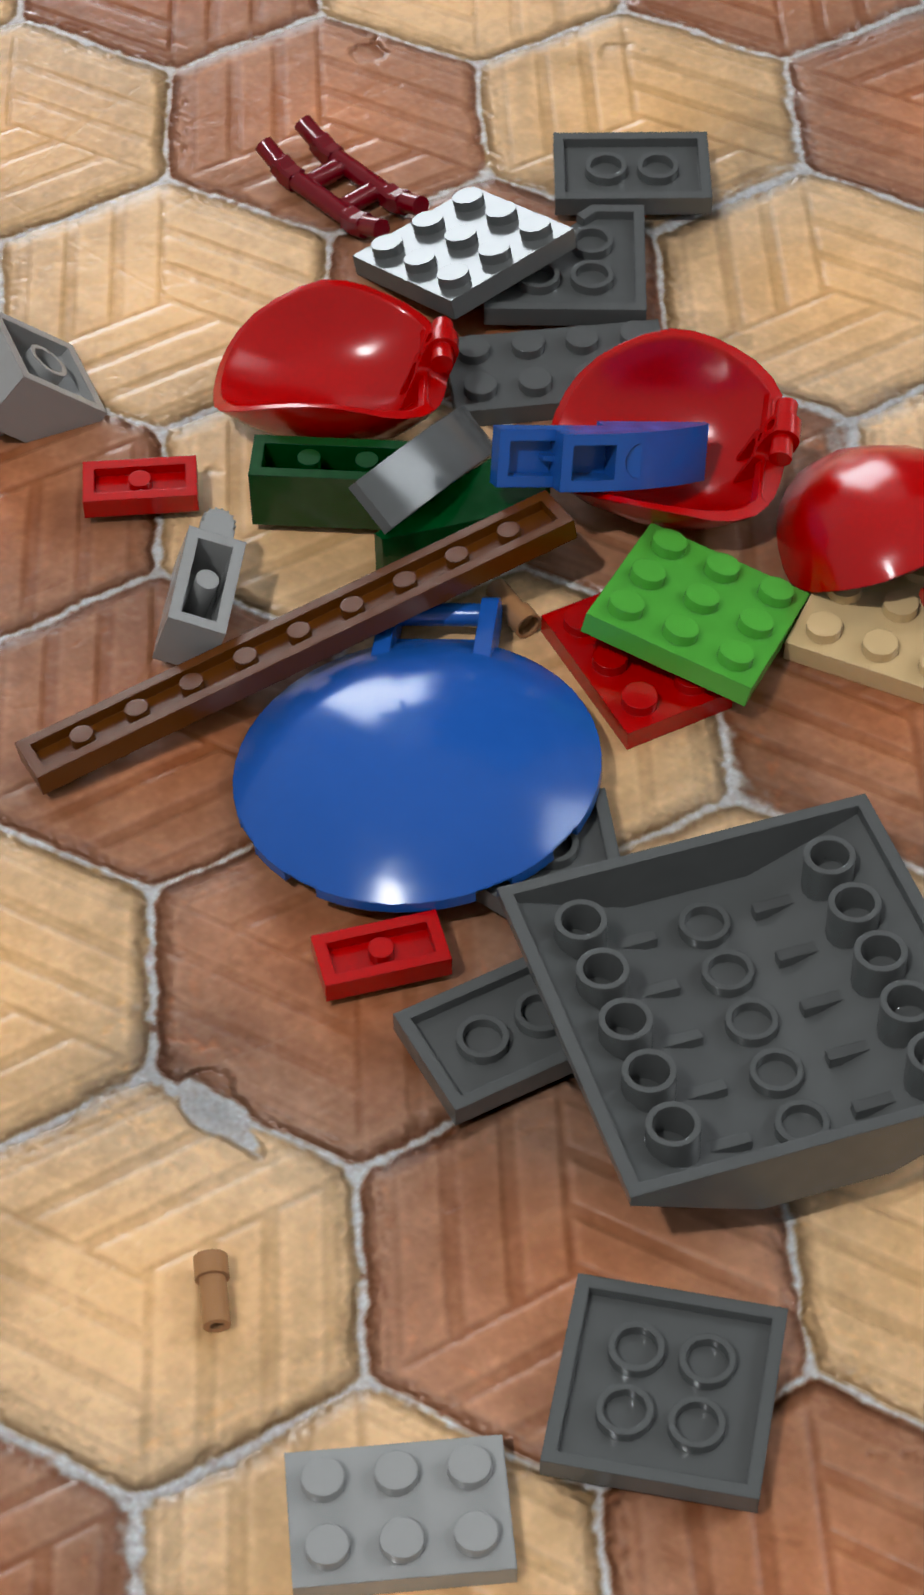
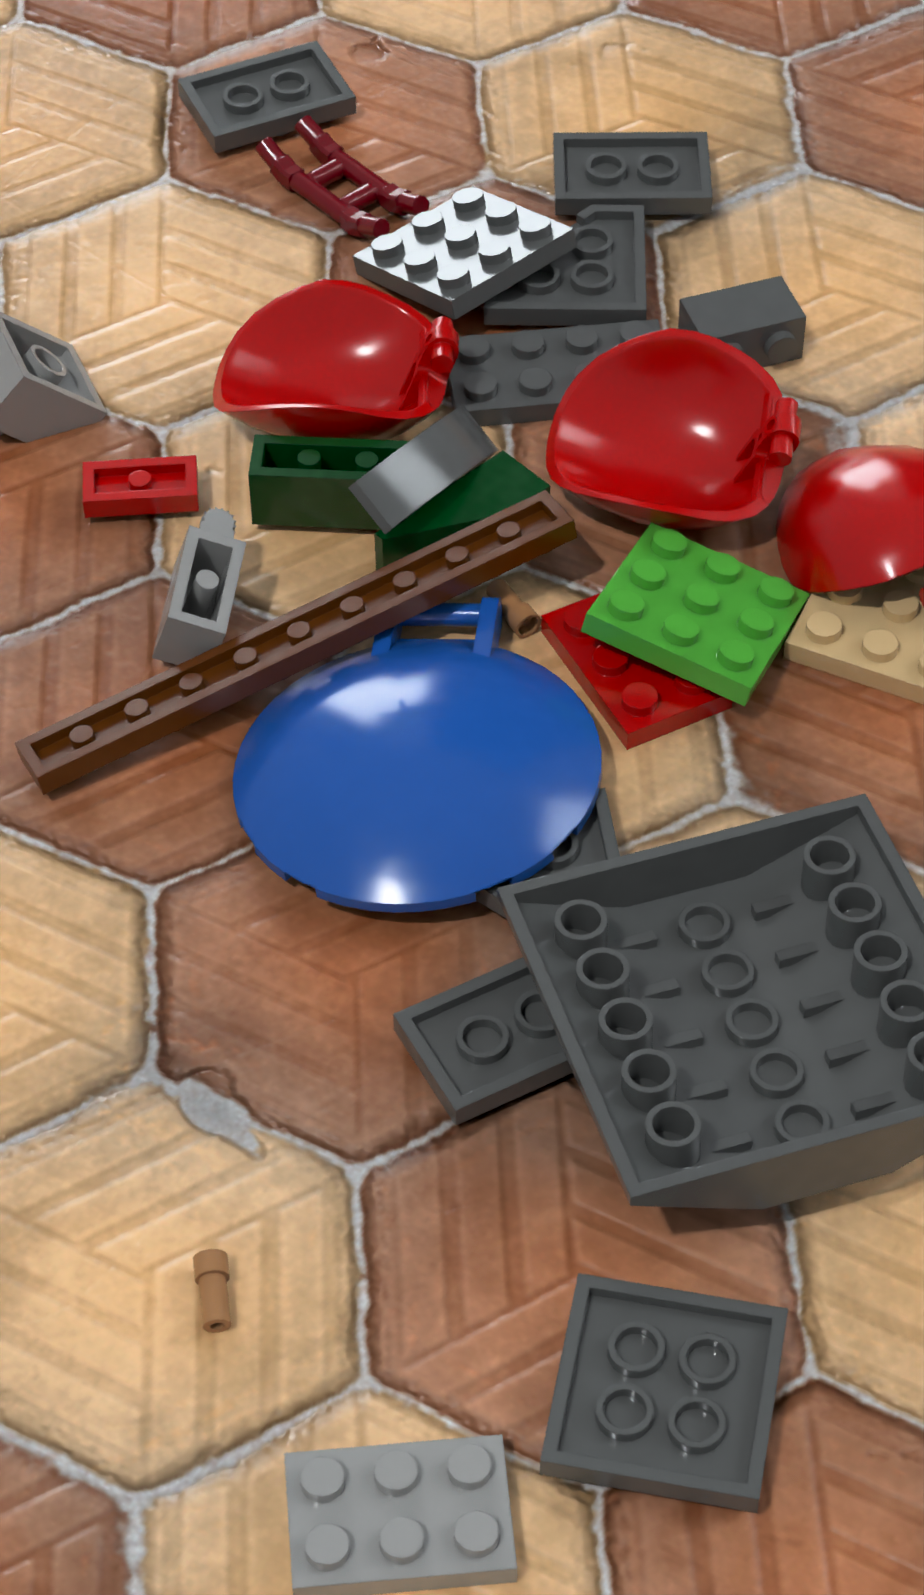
red plate [310,909,452,1002] -> none
blue slope [490,421,709,493] -> none
none -> dark grey plate [177,40,356,153]
none -> dark grey brick [678,276,806,367]

